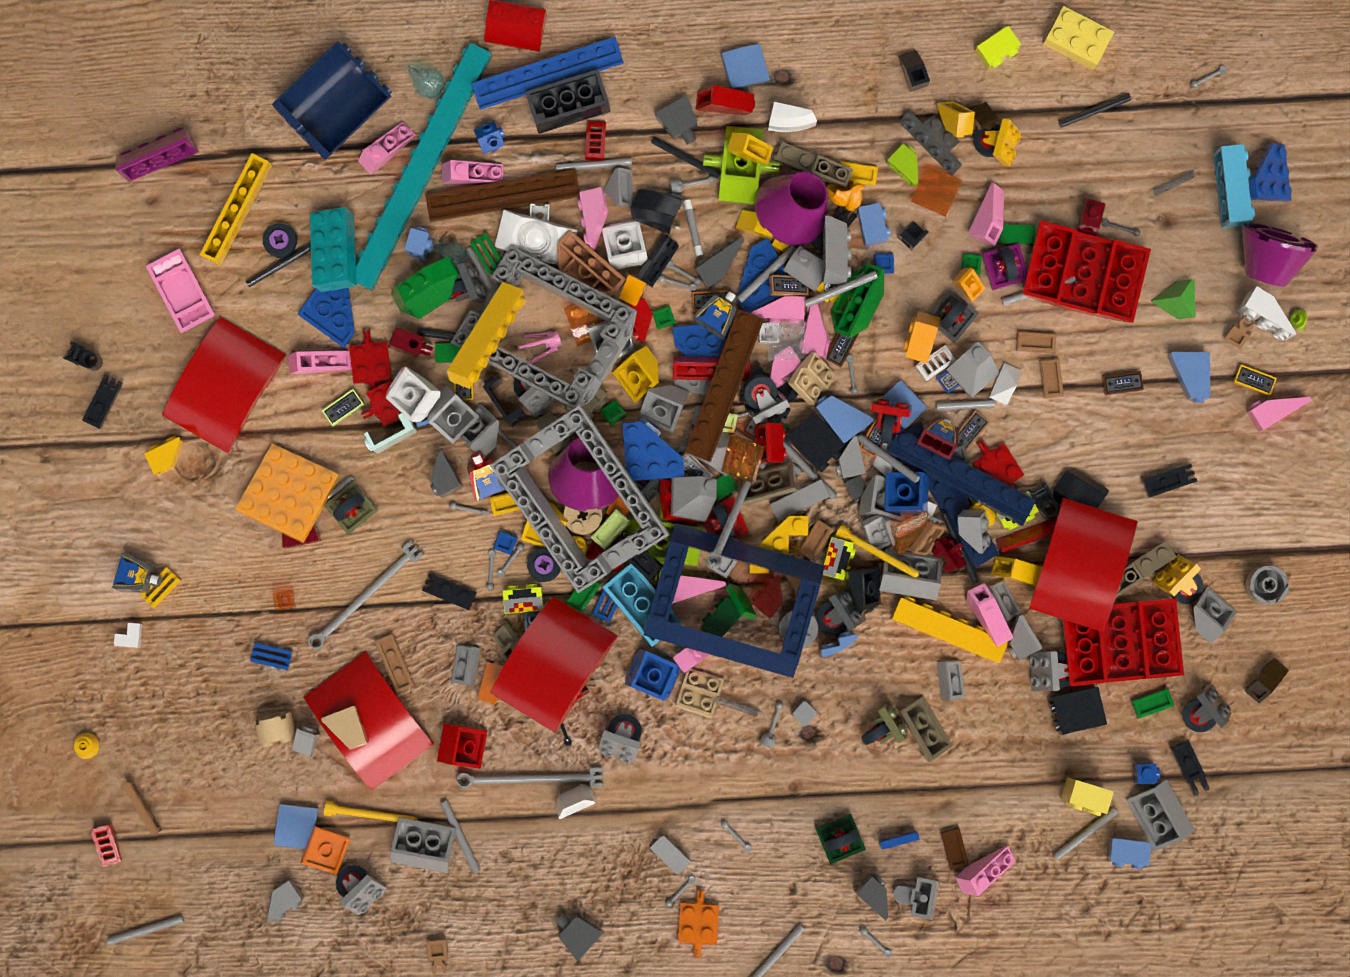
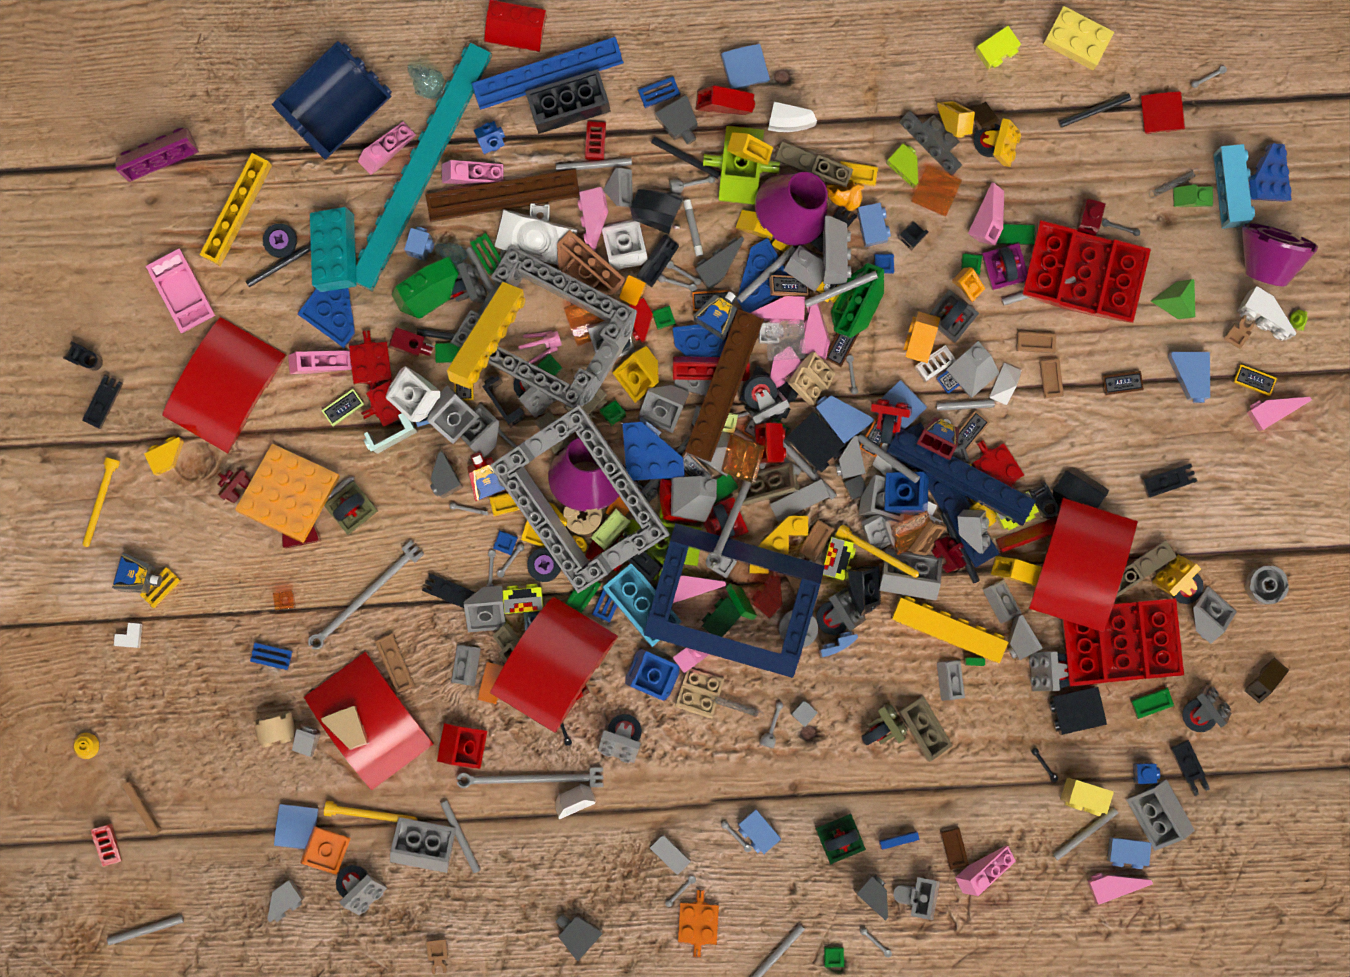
black slope [898,50,930,92] -> none
bright pink slope [966,583,1013,647] -> none
none -> yellow piece [82,457,120,547]
none -> dark red hips [217,468,251,503]
none -> light grey slope [464,586,506,632]
none -> green tile [536,354,563,376]
none -> blue tile [638,76,680,108]
none -> medium blue brick [738,808,781,854]
none -> green tile [824,947,844,967]
none -> green tile [964,658,985,666]
none -> black hinge [1031,748,1058,782]
none -> bright pink slope [1087,873,1153,905]
none -> red slope [1141,92,1185,134]
none -> bright green slope [1173,184,1213,207]

